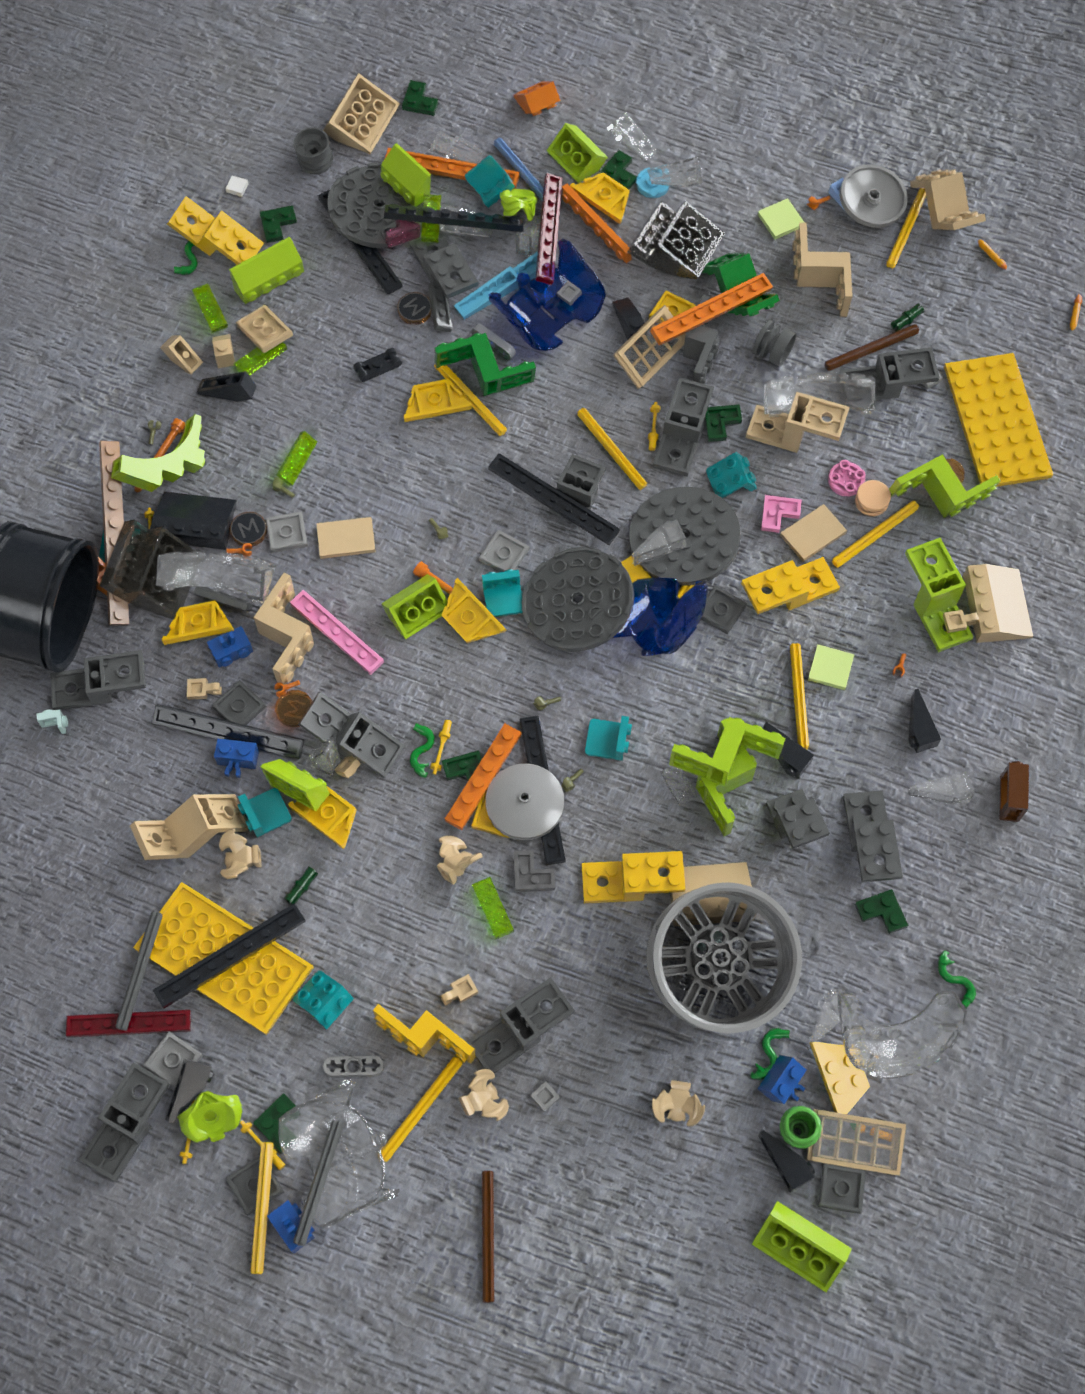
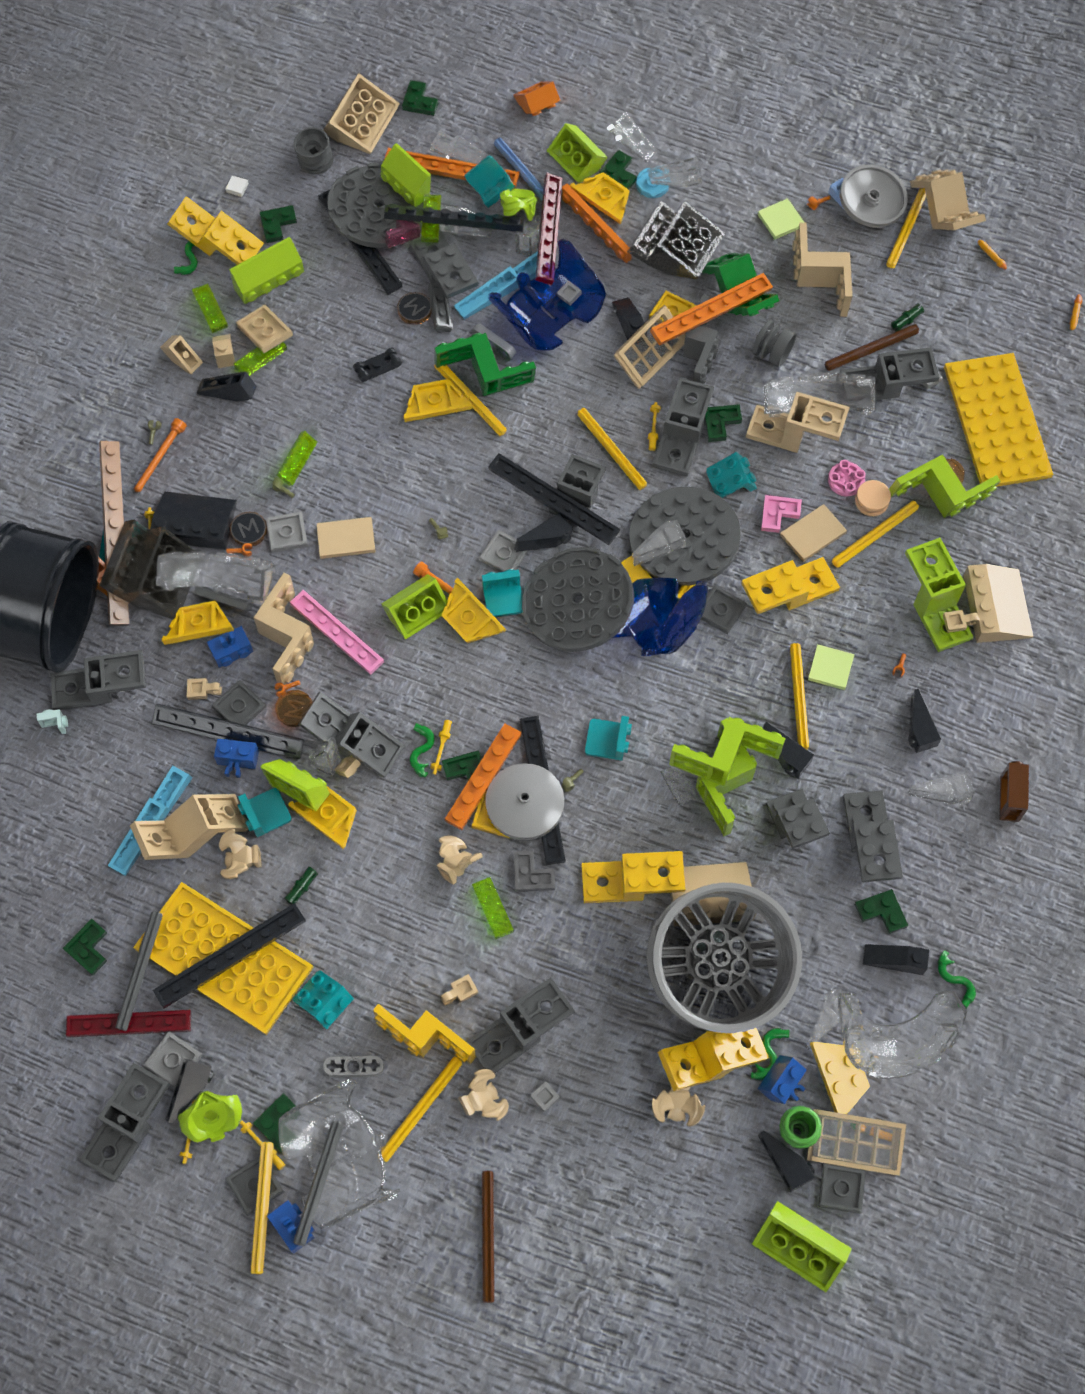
arch [111,414,205,492] -> none
olive hand [533,696,561,711] -> none
none -> dark green plate [63,918,107,976]
none -> medium azure slope [108,765,193,876]
none -> black slope [514,513,573,552]
none -> yellow bracket [657,1028,769,1091]
none -> black slope [862,944,929,975]

